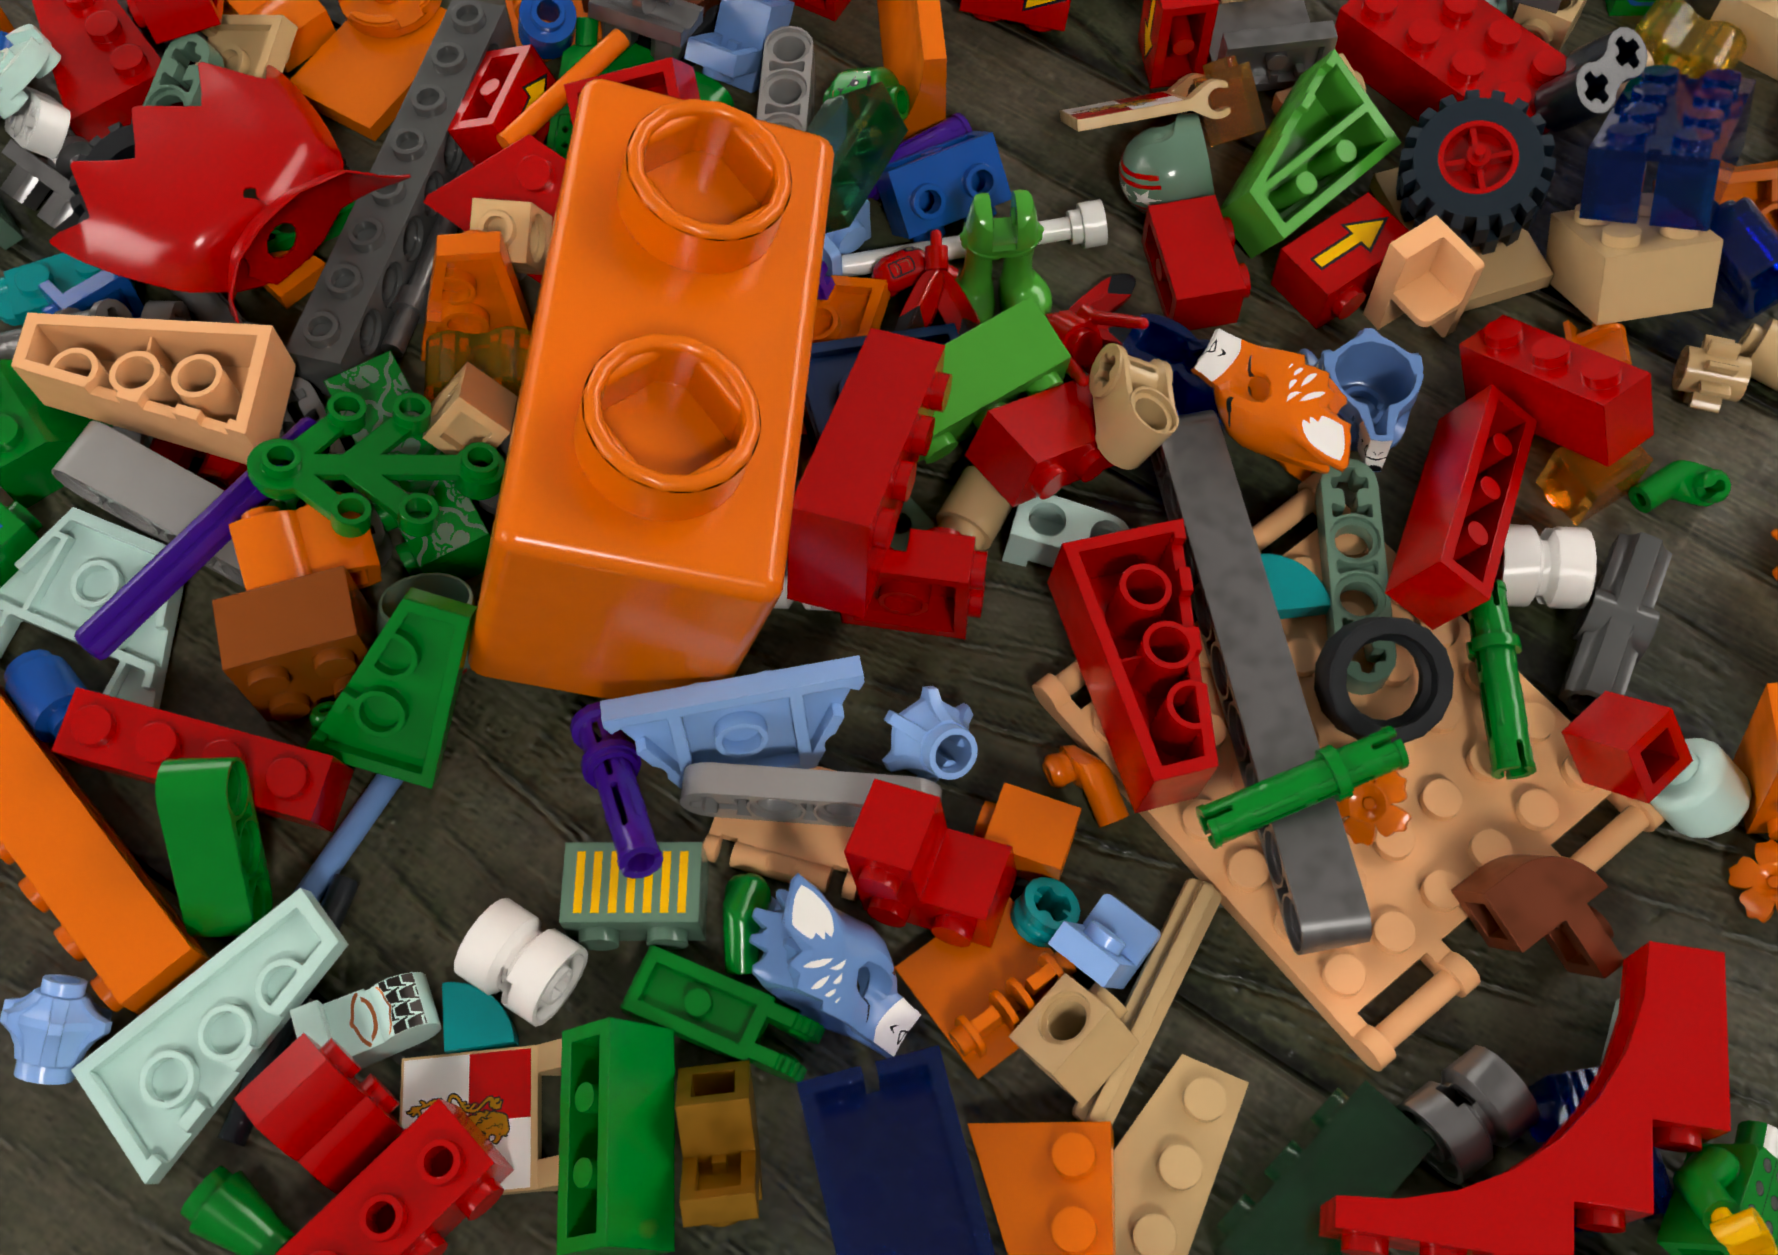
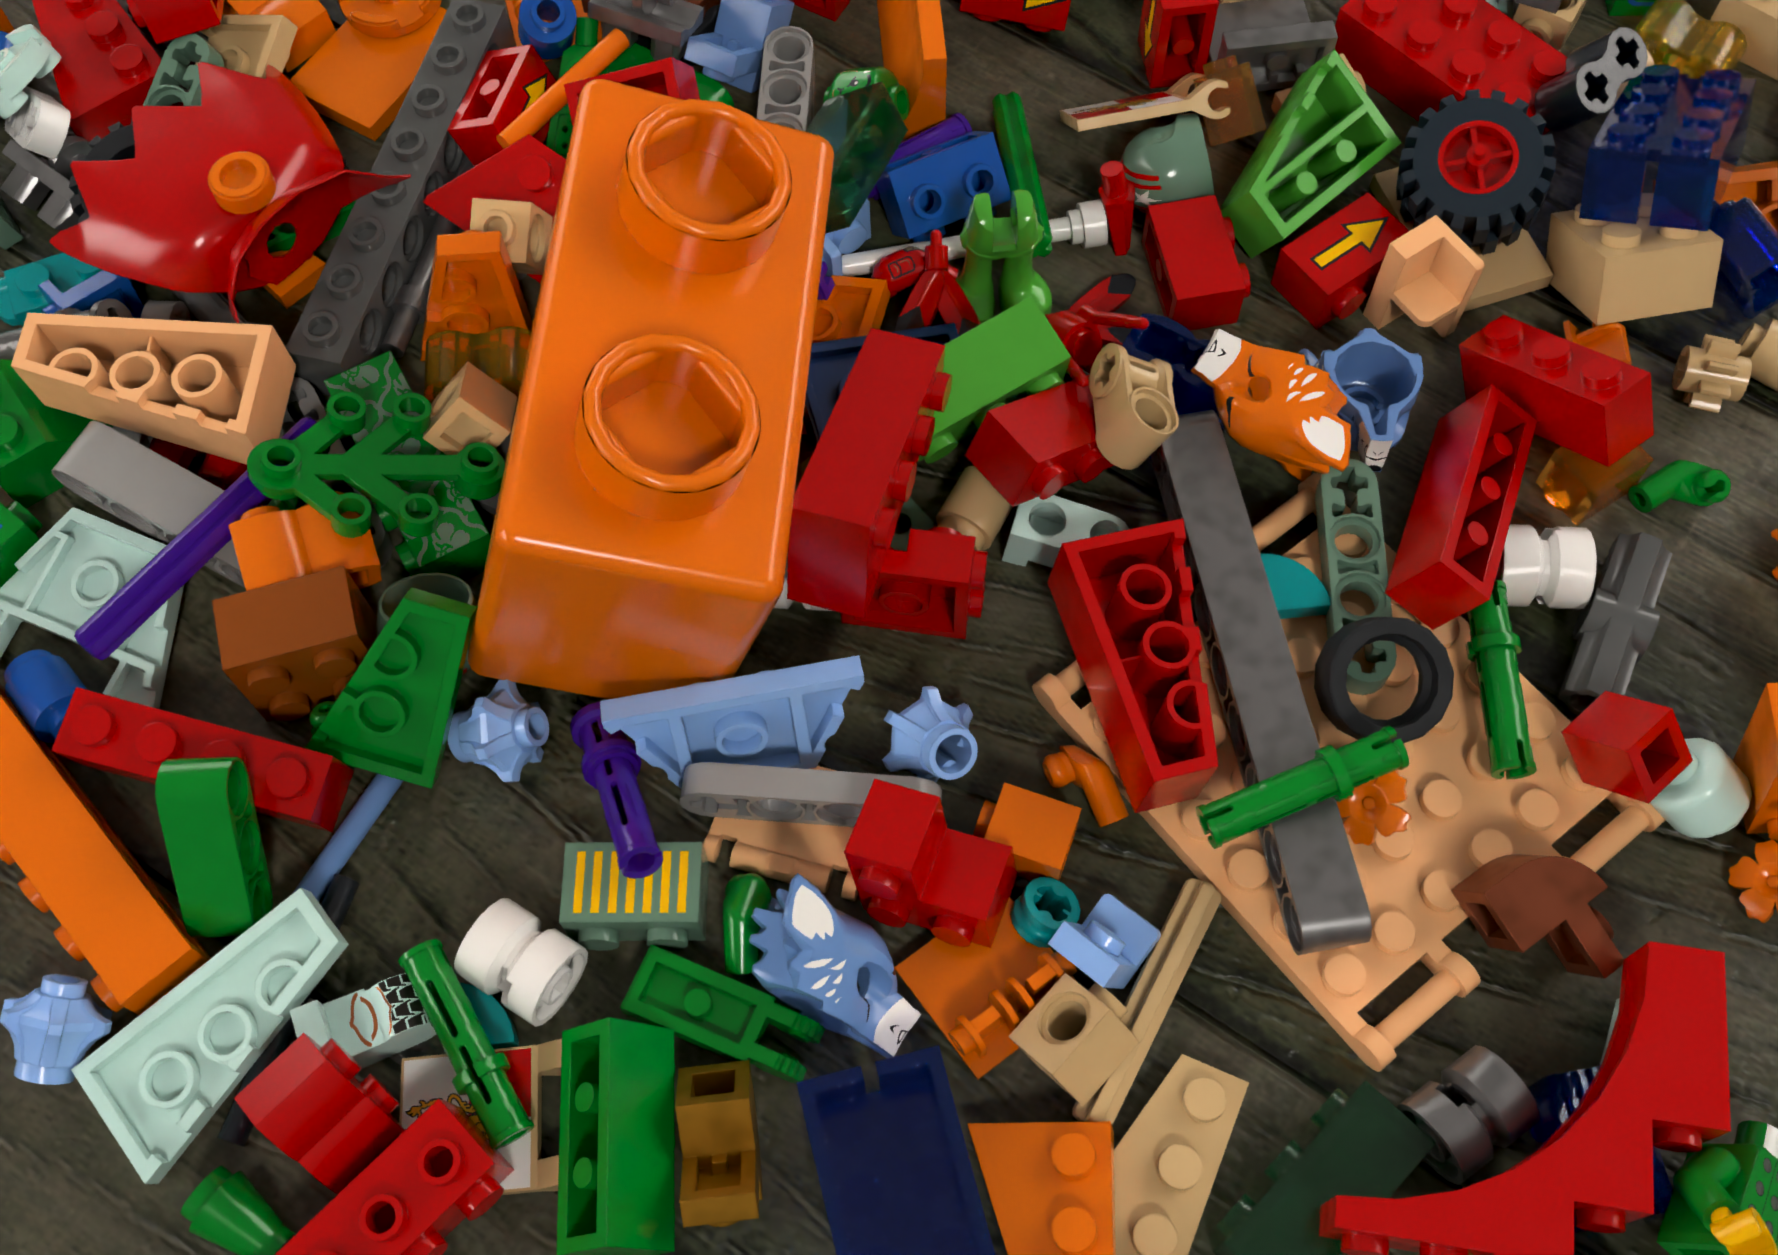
none -> orange tile [208,151,276,214]
none -> green pin [398,939,535,1150]
none -> light blue rock [447,679,549,782]
none -> green axle [992,91,1053,258]
none -> red bar [1098,161,1135,256]

